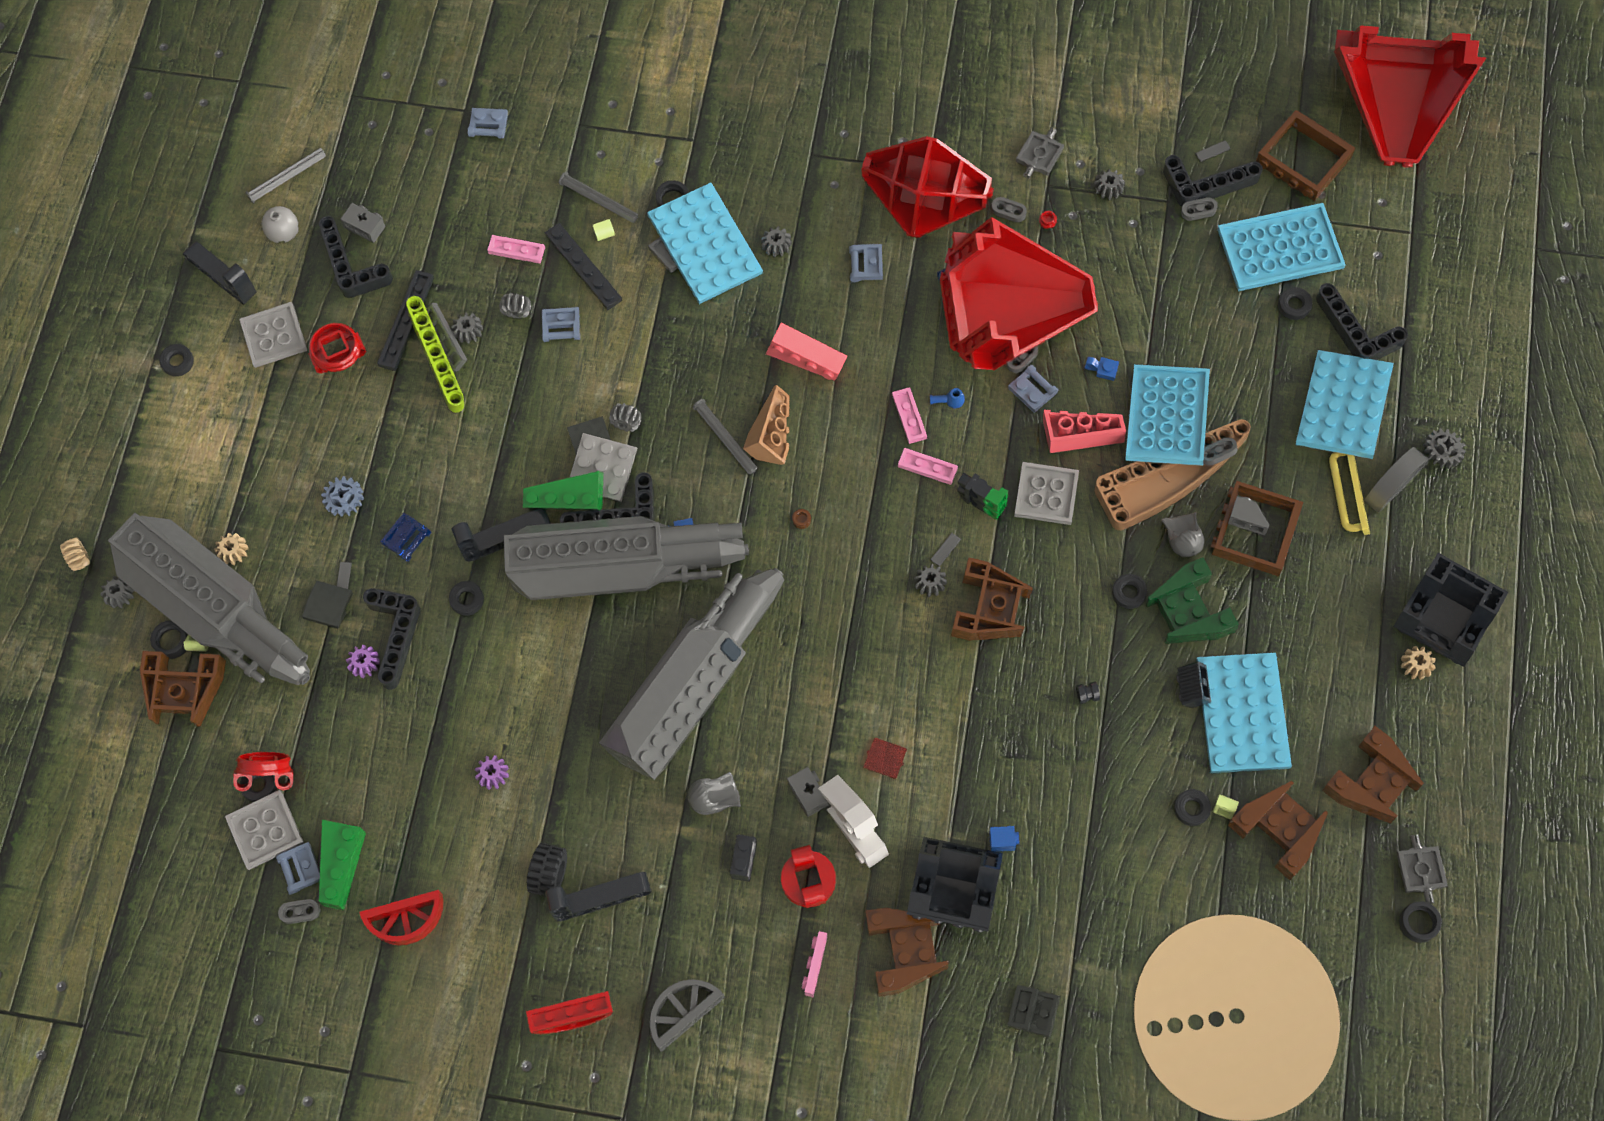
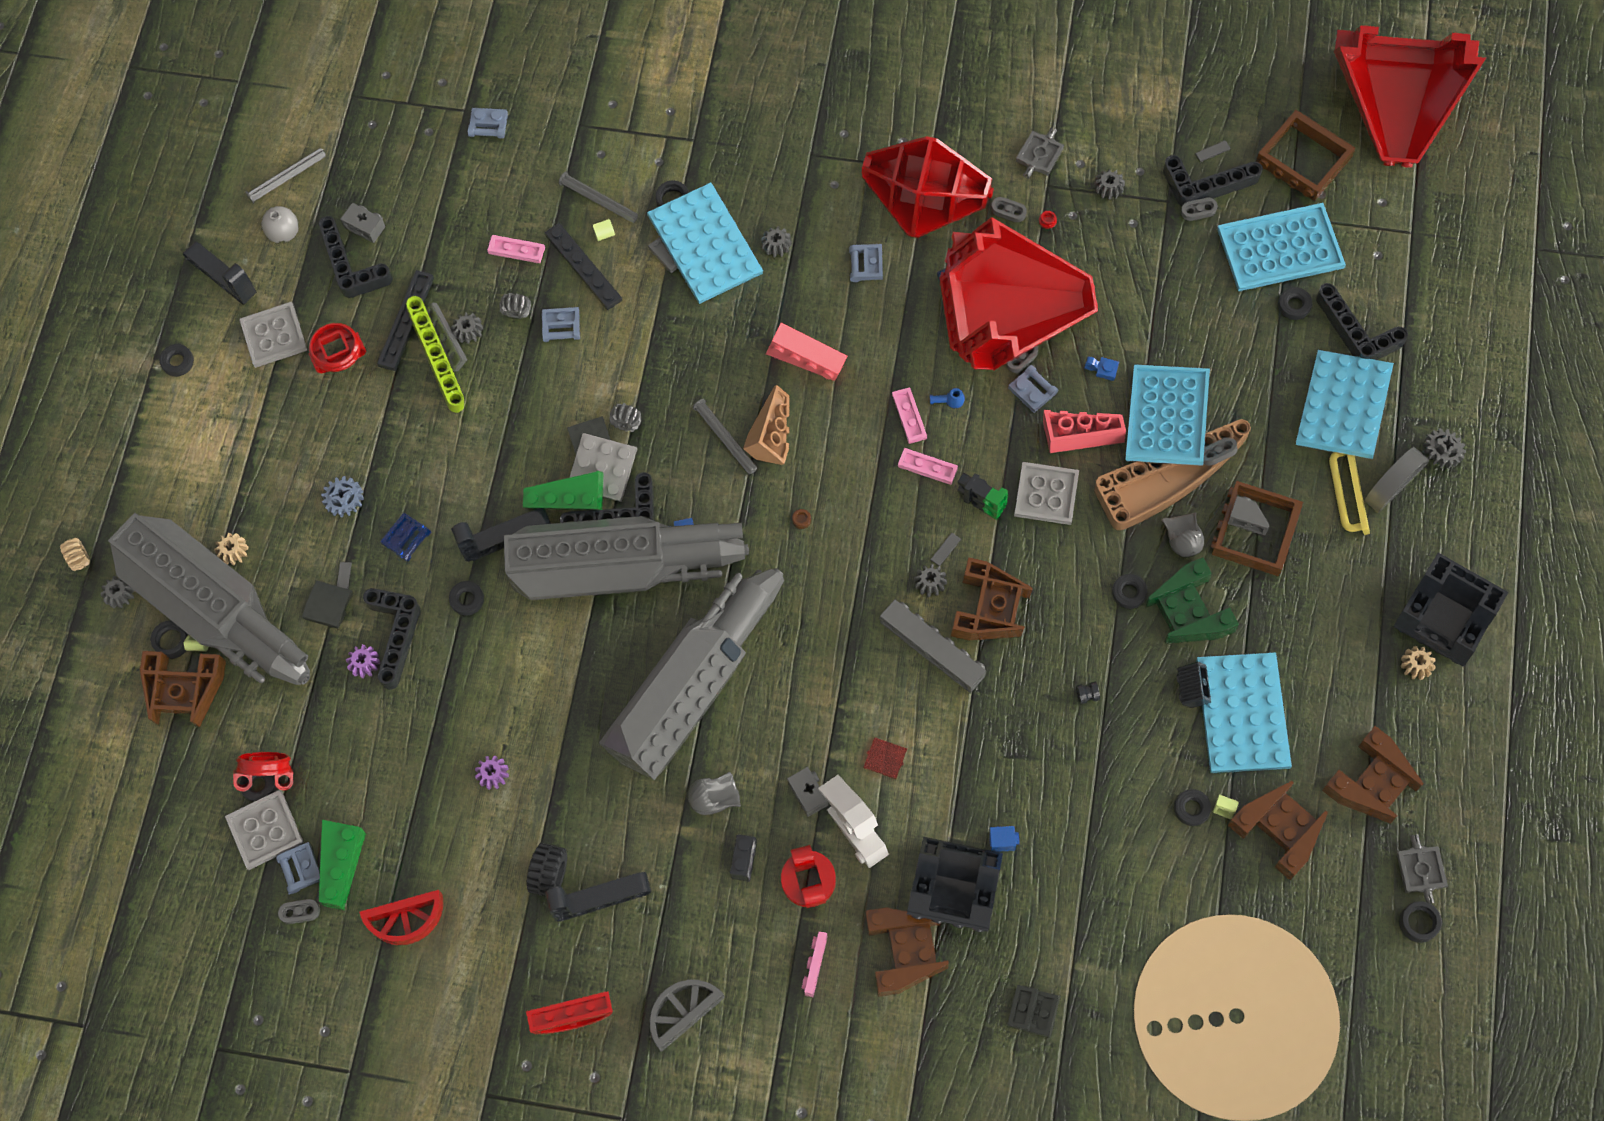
none -> dark grey brick [880,600,986,694]

